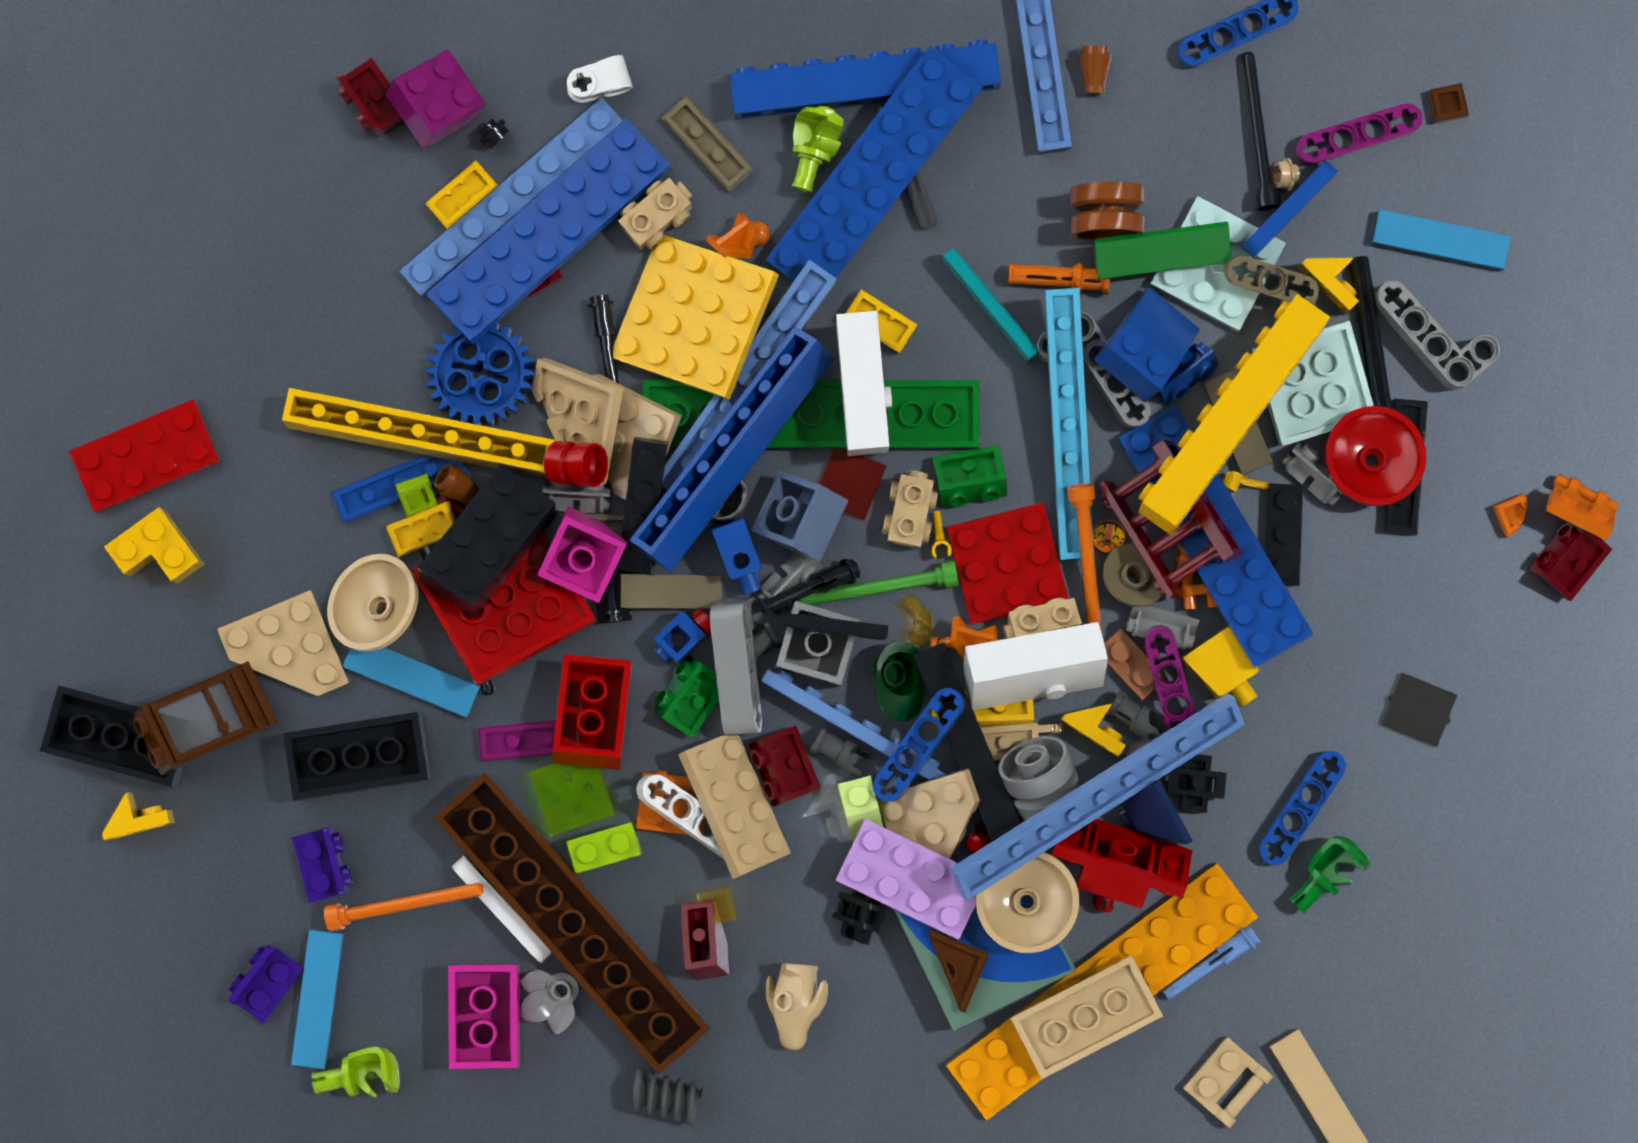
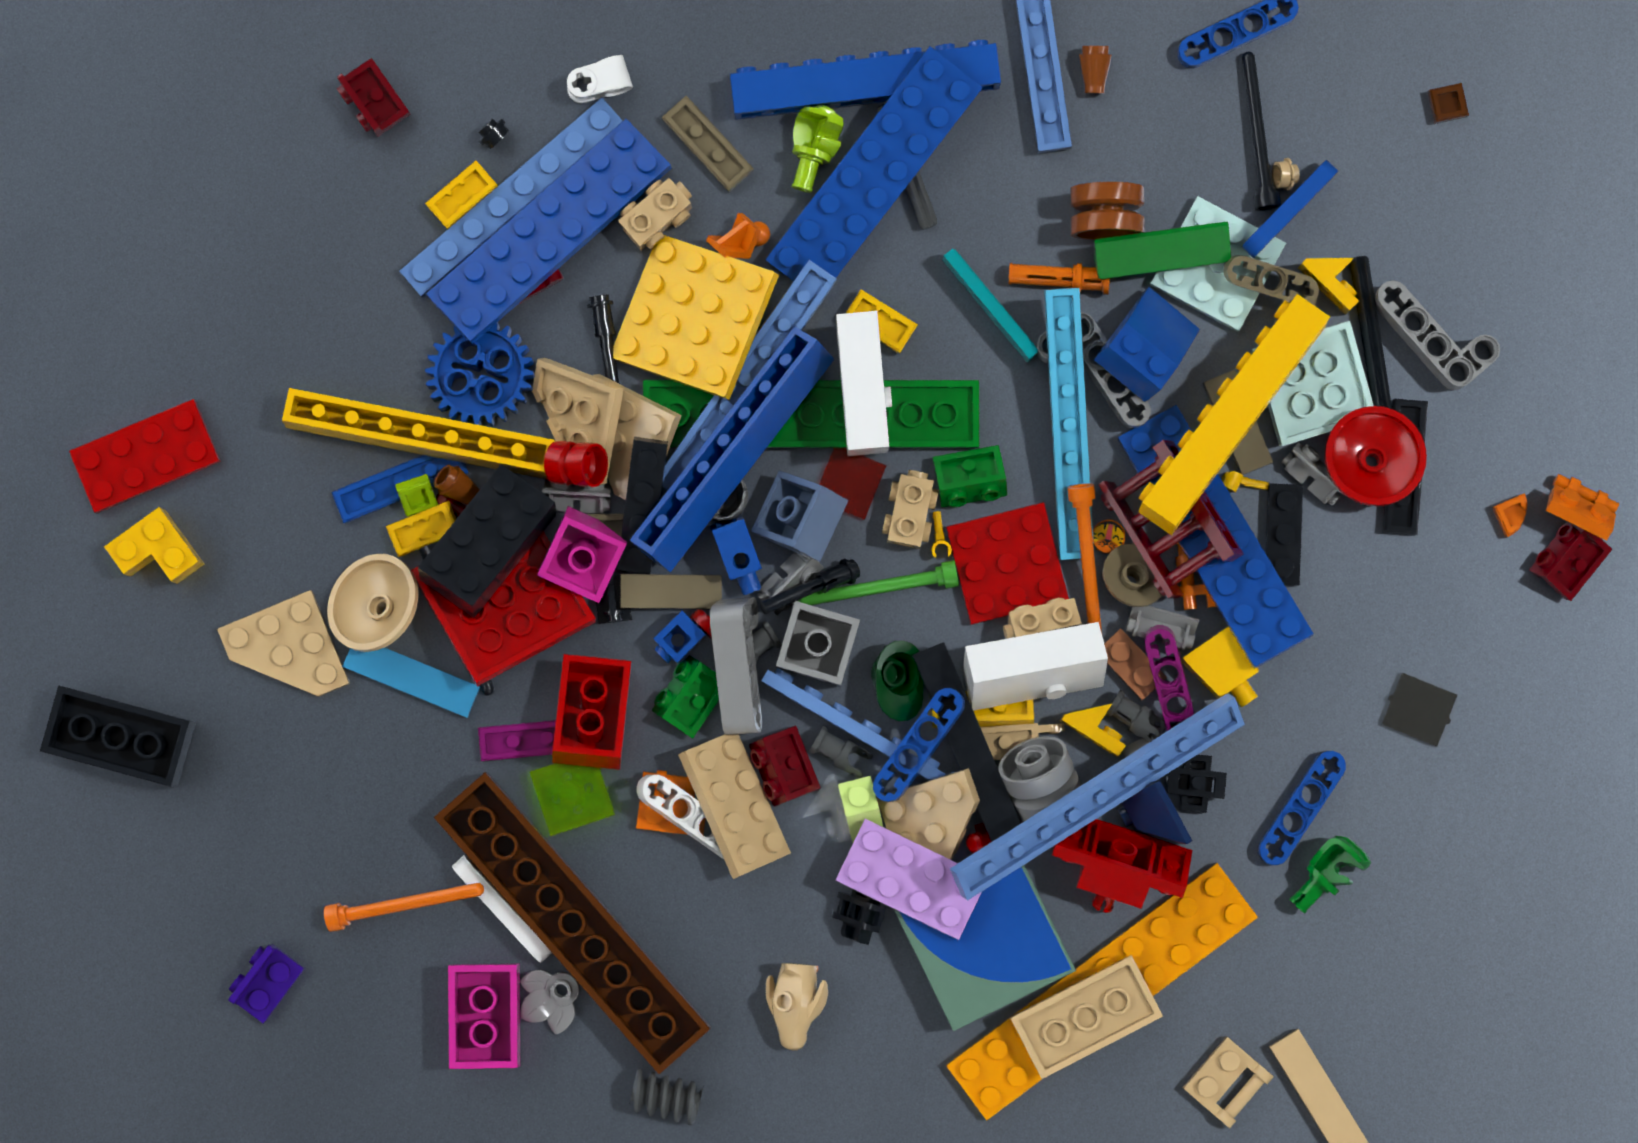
yellow slope [102,792,175,840] -> none
reddish brown door [132,661,277,775] -> none
black brick [283,712,432,801] -> none
dark azure tile [291,929,344,1069] -> none
dark purple bracket [292,827,353,903] -> none
lime piece [312,1046,400,1098] -> none
magenta brick [386,49,486,149] -> none
lime brick [566,822,643,874] -> none
dark red slope [681,899,730,980] -> none
clear yellow panel [697,886,738,923] -> none
black tile [785,613,889,641] -> none
clear yellow arm [900,594,933,646] -> none
reddish brown tile [929,929,989,1012] -> none
orange piece [930,616,999,660] -> none
tan dish [976,852,1079,953] -> none
blue hinge [1157,342,1219,406] -> none
medium blue pin [1162,926,1261,1000] -> none
magenta beam [1295,103,1423,166] -> none
dark azure tile [1372,209,1511,271] -> none

